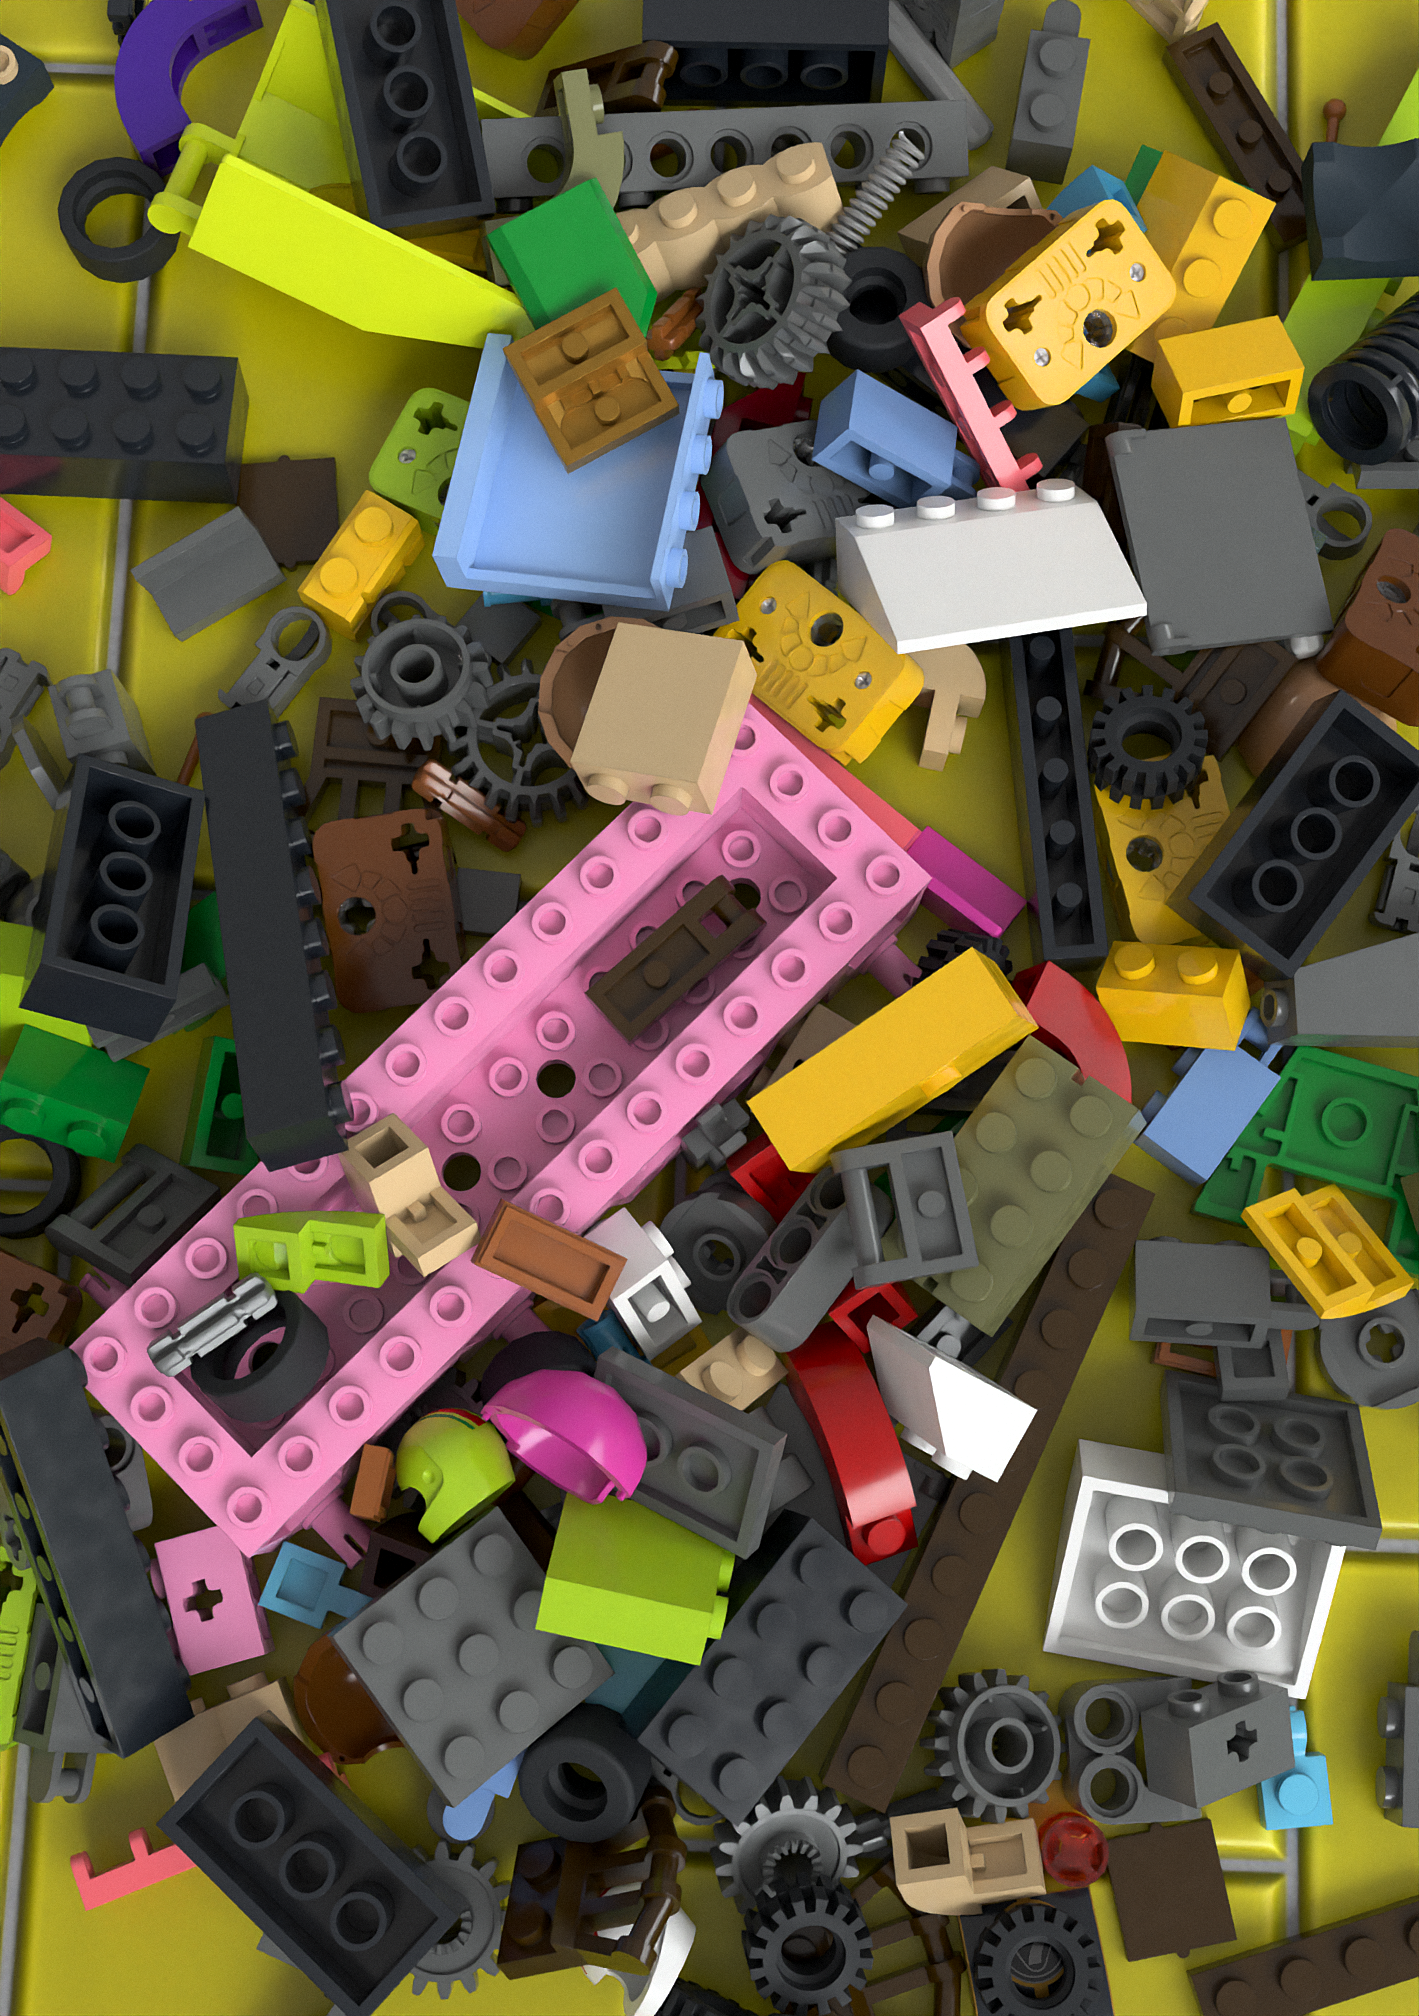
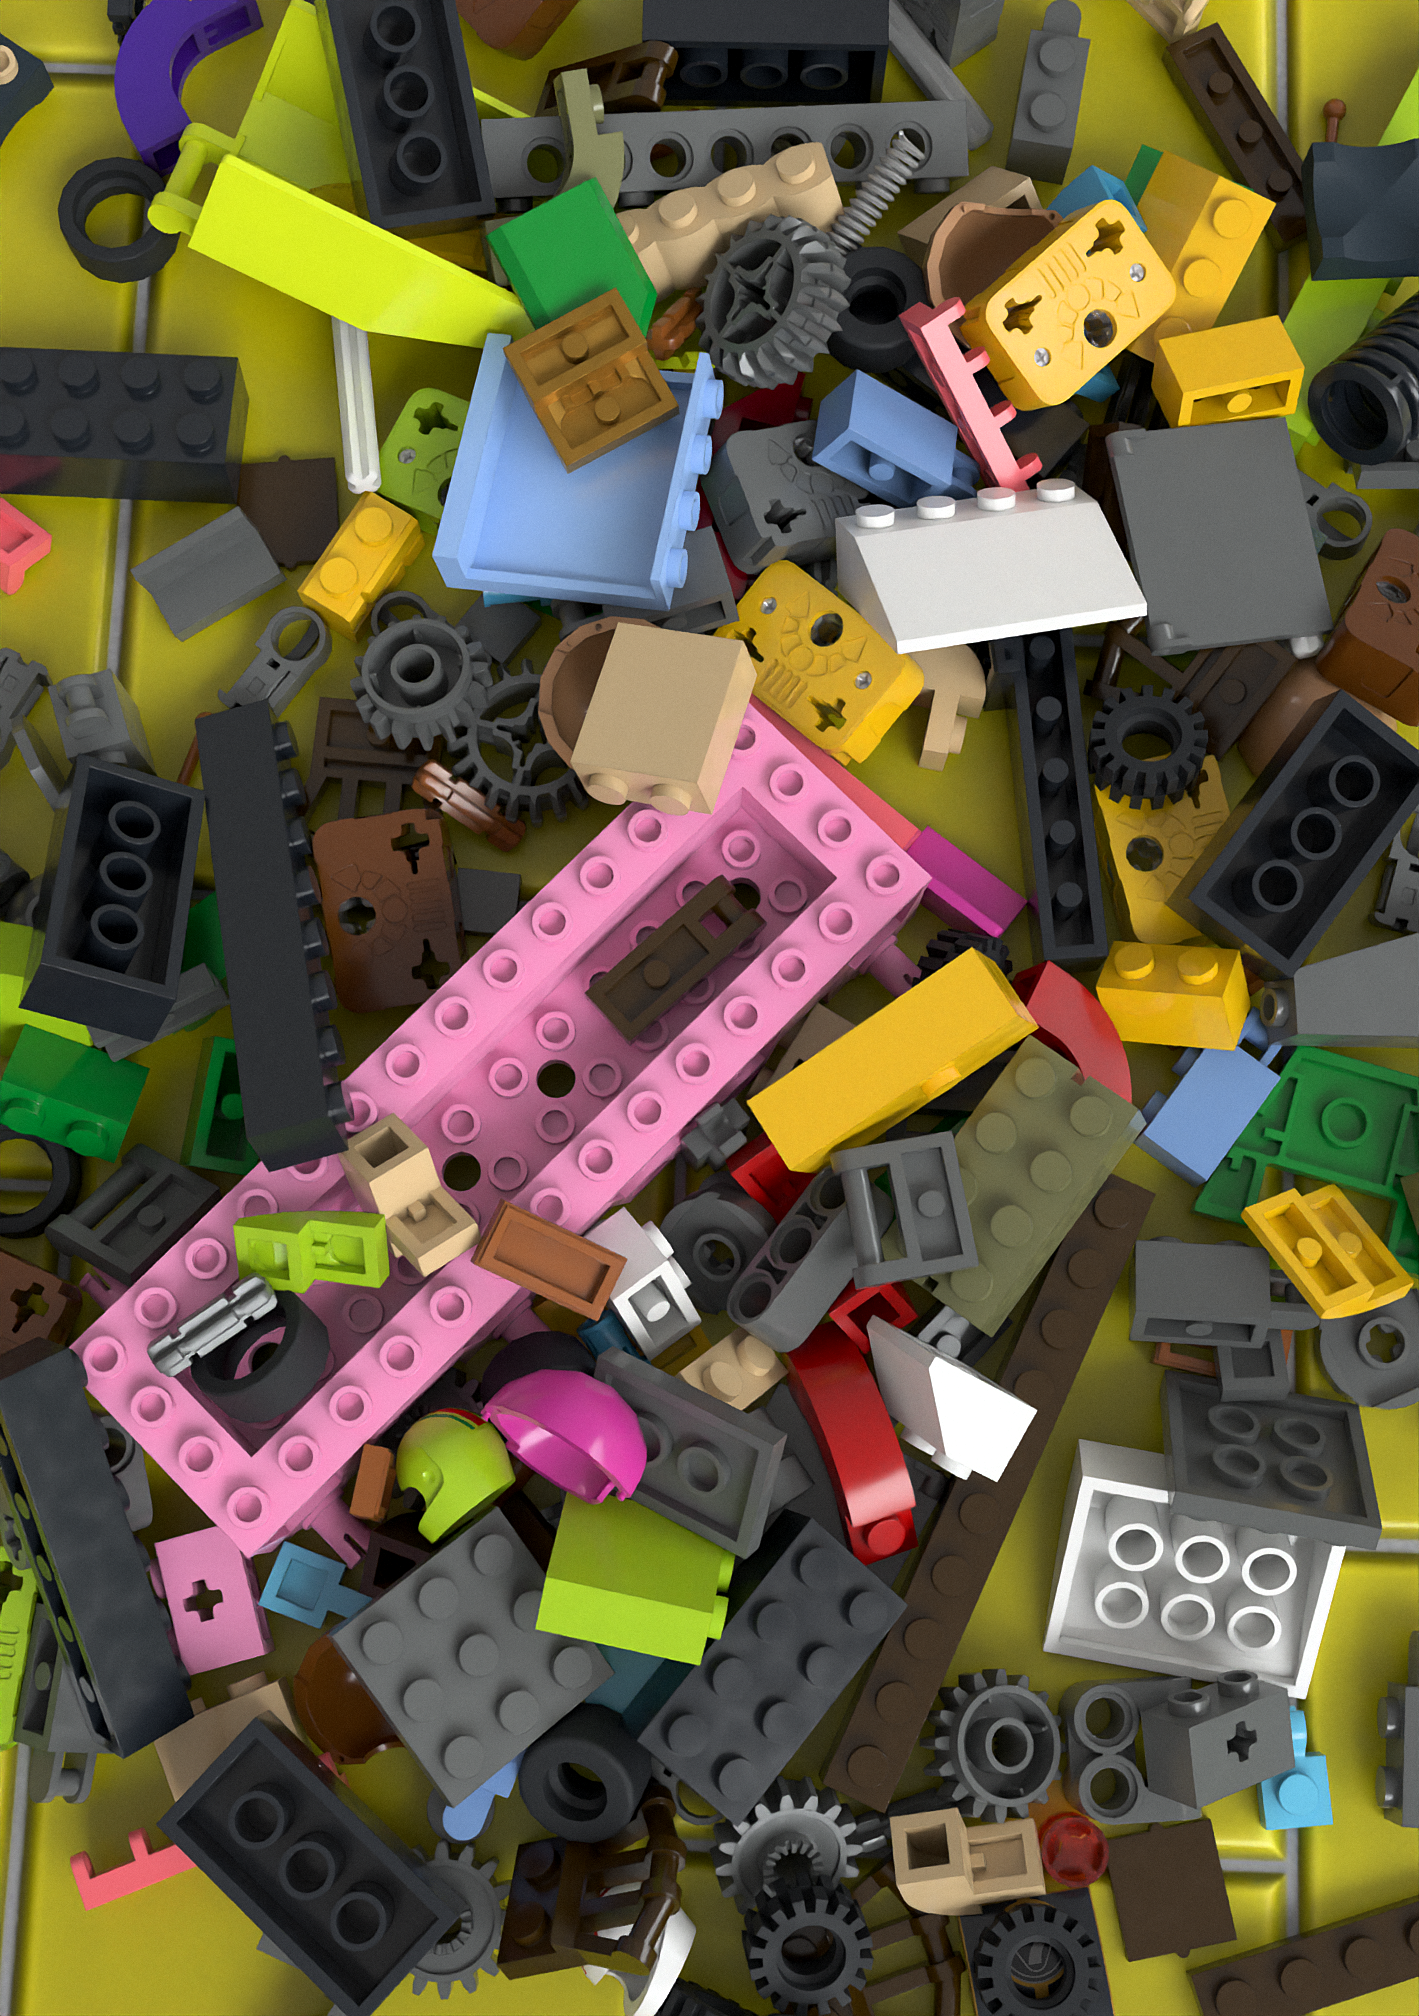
none -> white axle [331,315,382,494]
none -> black tile [974,636,1021,712]

